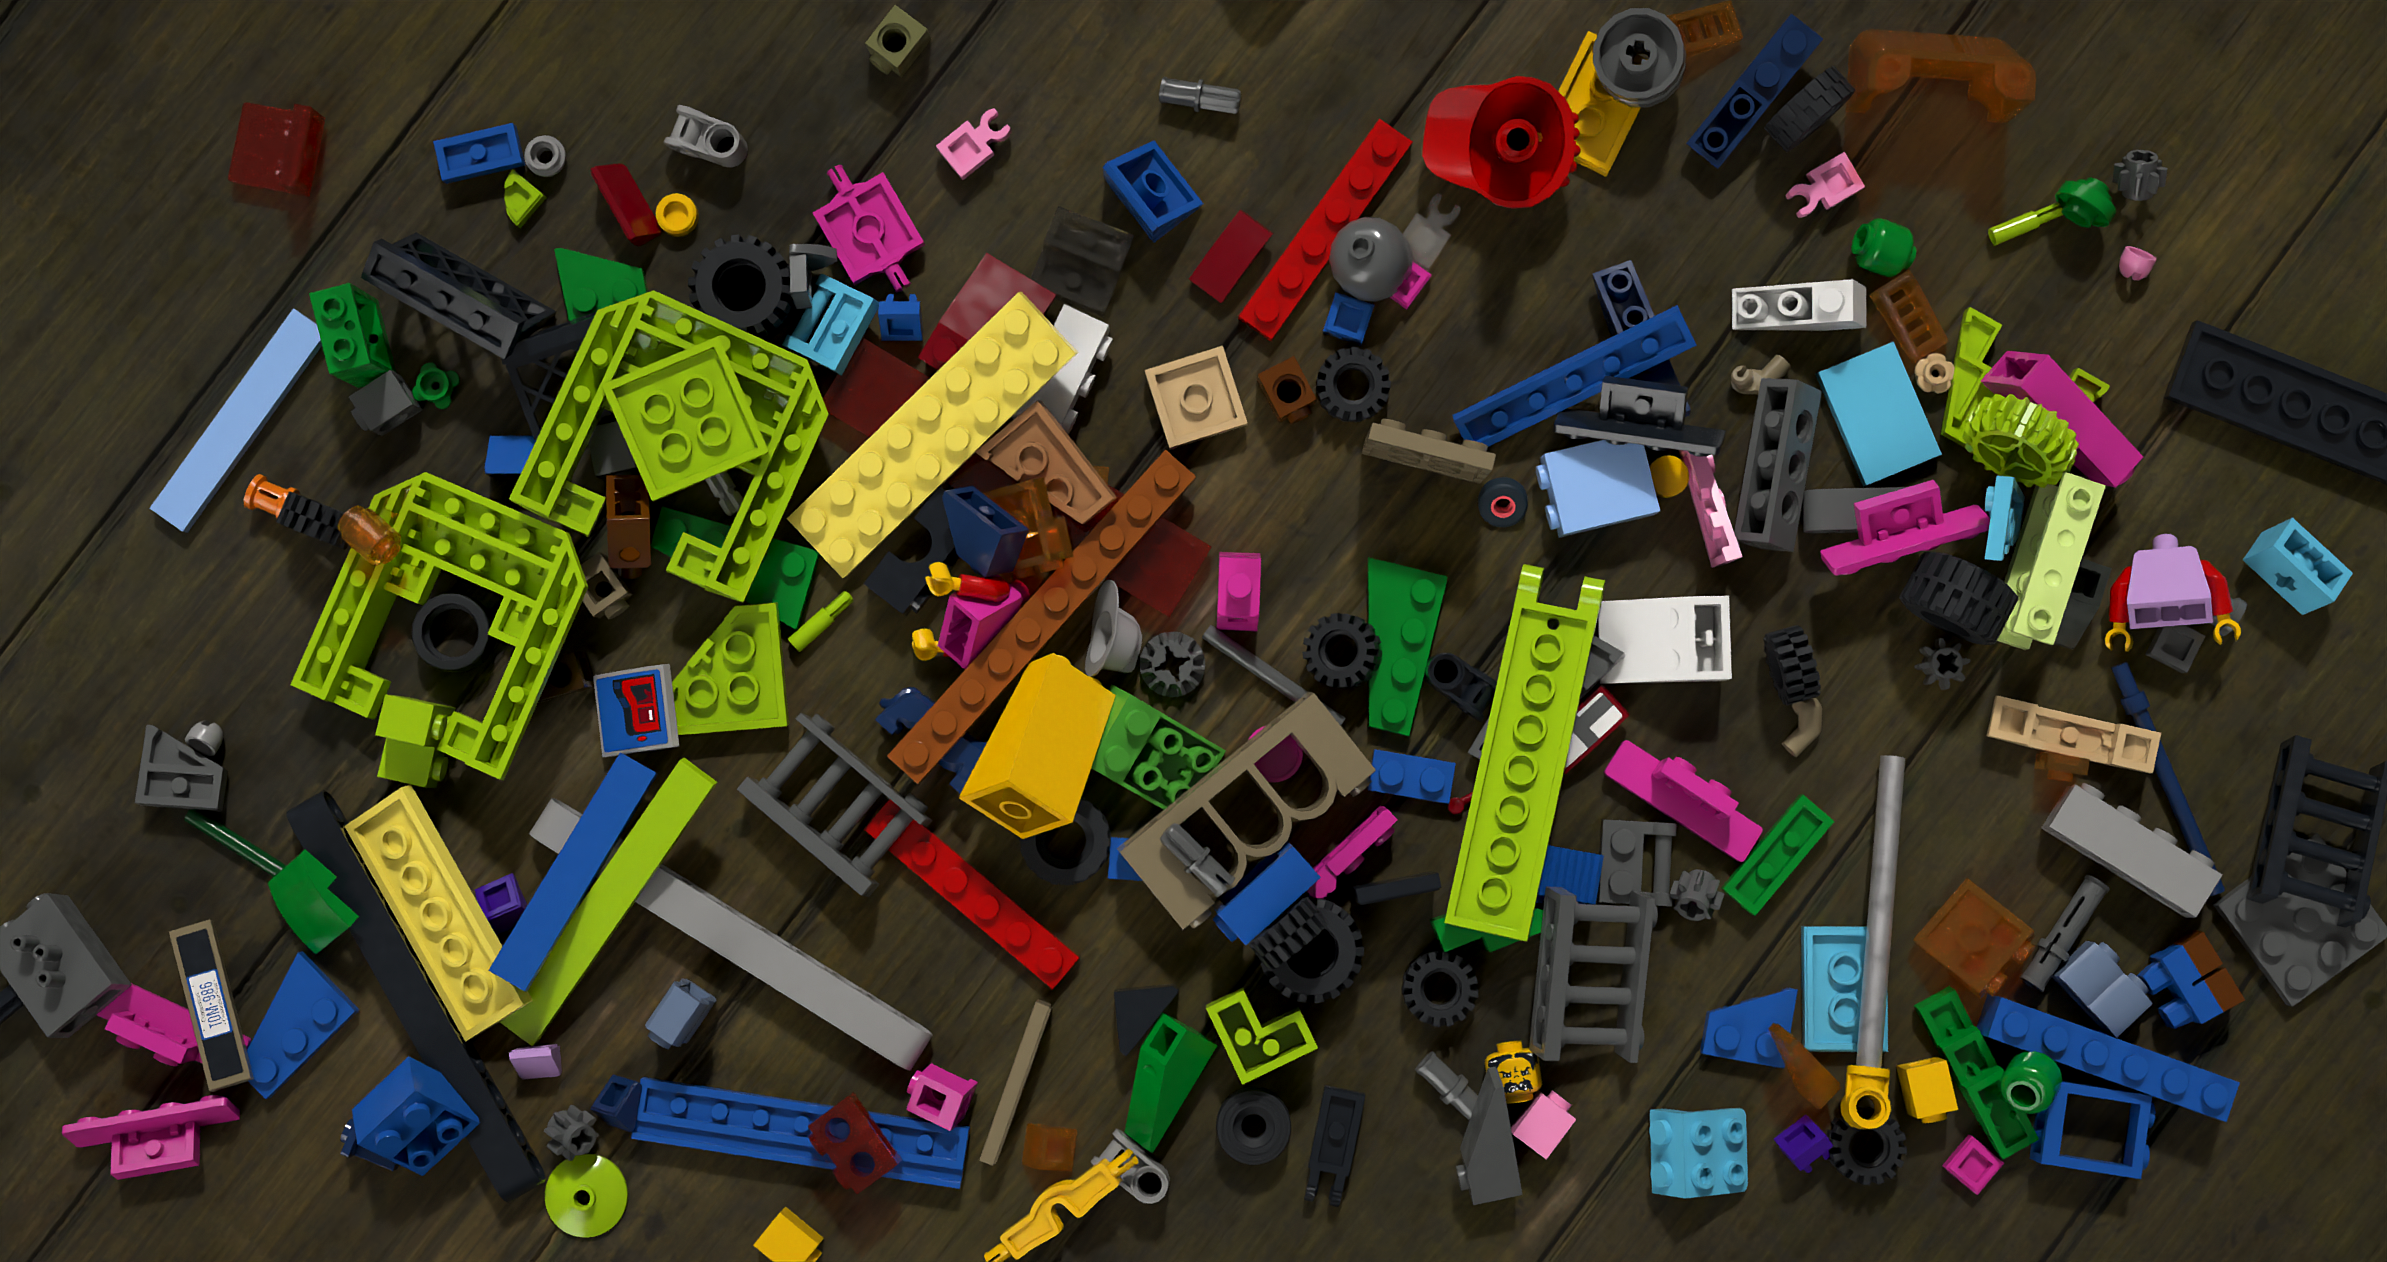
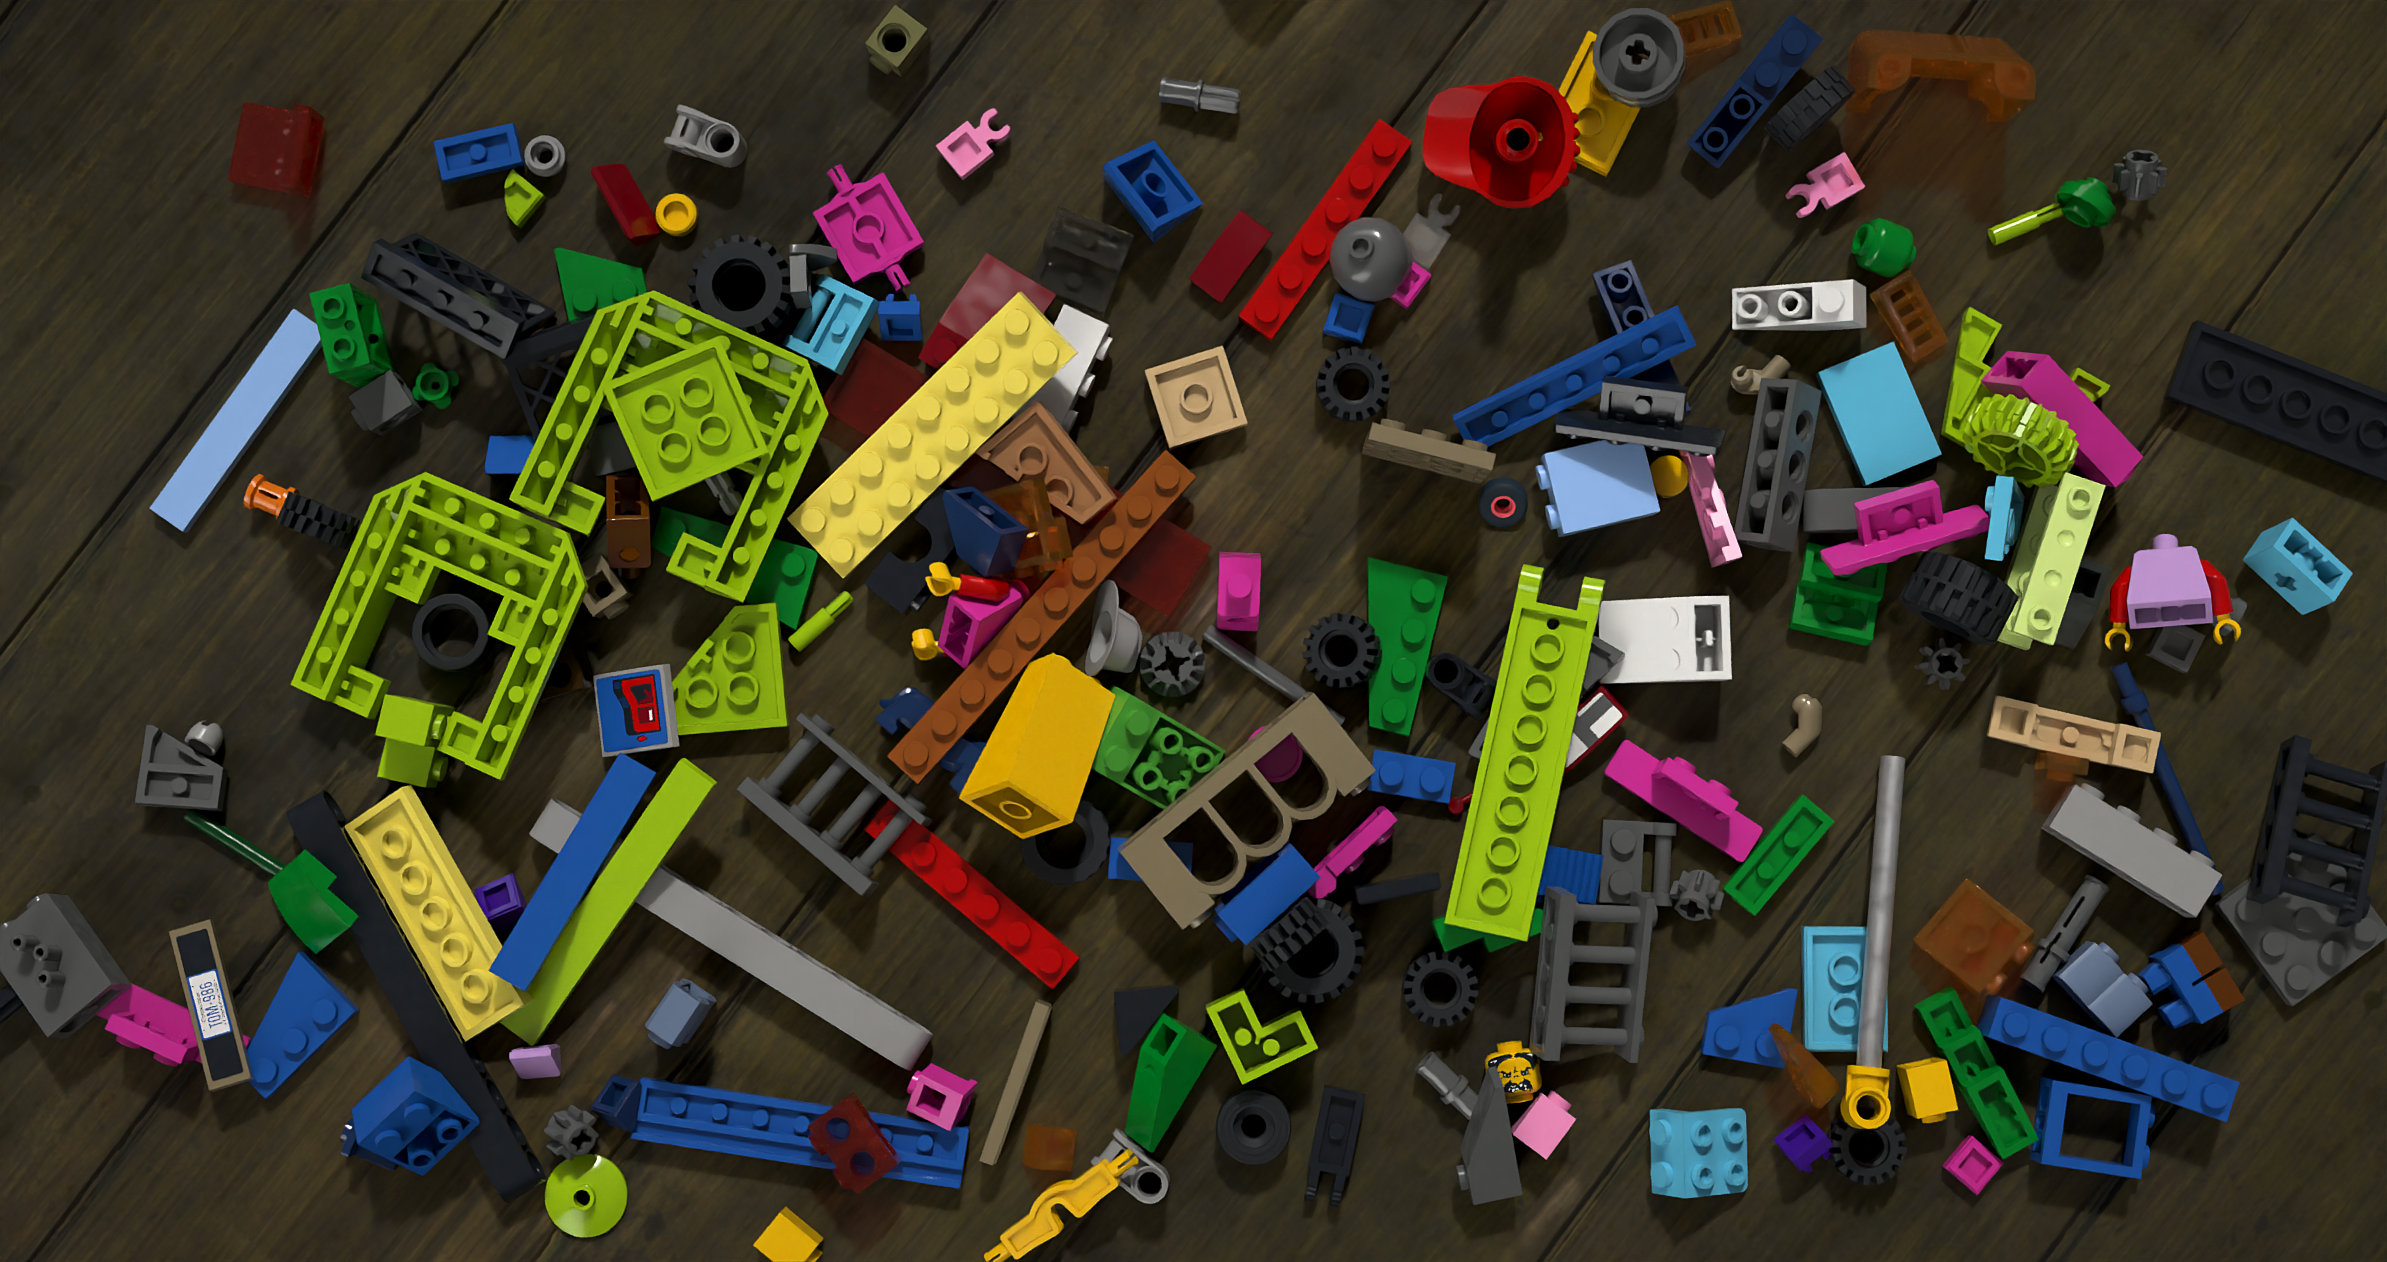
dark pink bracket [62,1095,240,1180] -> none
clear orange brick [338,505,401,565] -> none
dark grey axle [1160,823,1235,897] -> none
reddish brown brick [1257,356,1317,424] -> none
black tyre [1763,625,1821,706] -> none
tan plate [1915,353,1955,394] -> none
green head [2000,1051,2062,1114] -> none
bright pink hinge [2119,246,2157,281] -> none
none -> green slope [1788,542,1888,646]

